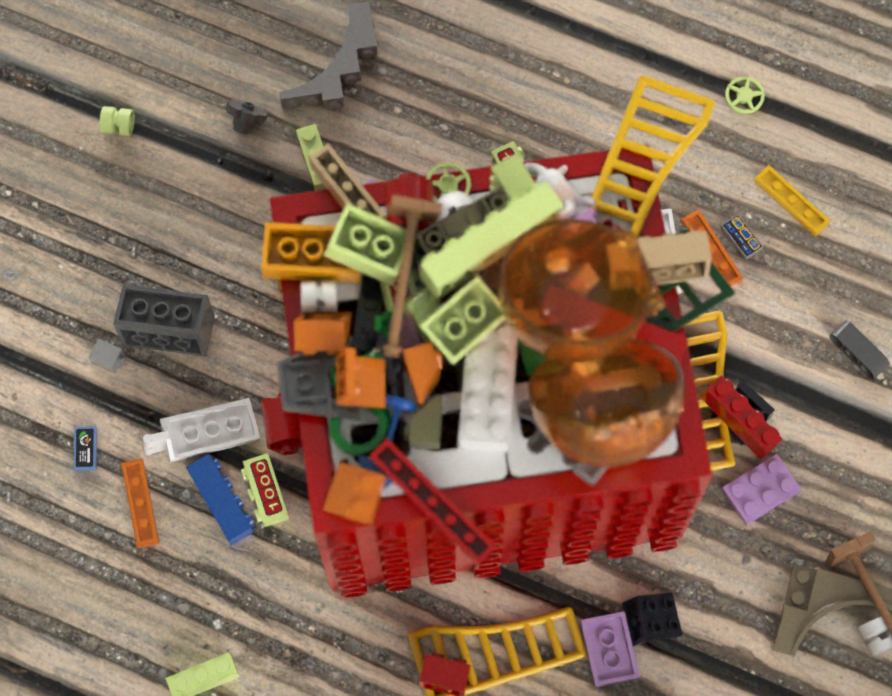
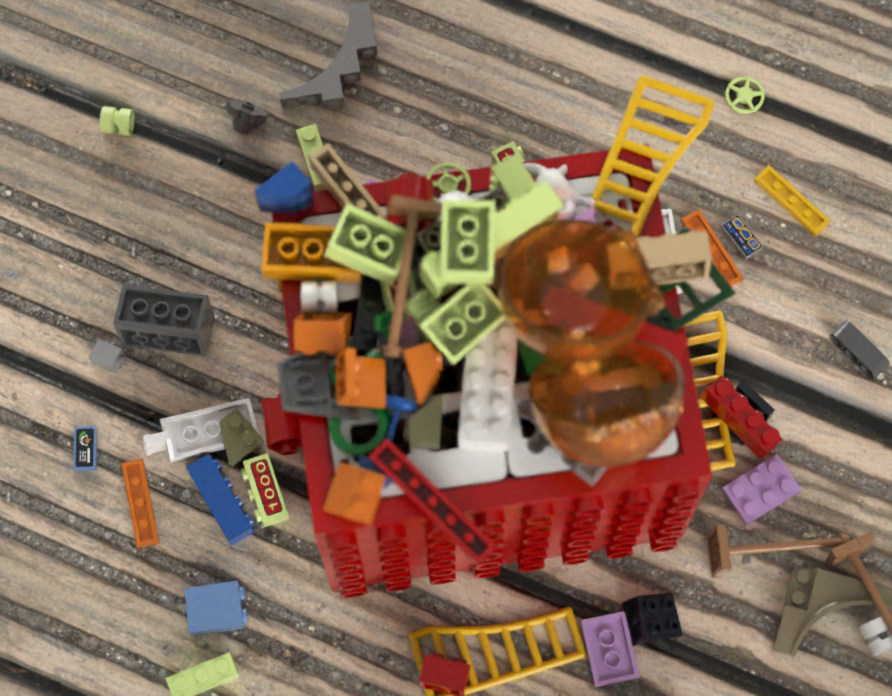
none -> medium blue brick [184,581,248,636]
none -> olive wing [220,408,264,468]
none -> blue slope [254,161,314,215]
none -> yellowish green brick [440,200,495,284]
none -> medium nougat tile [707,524,850,578]

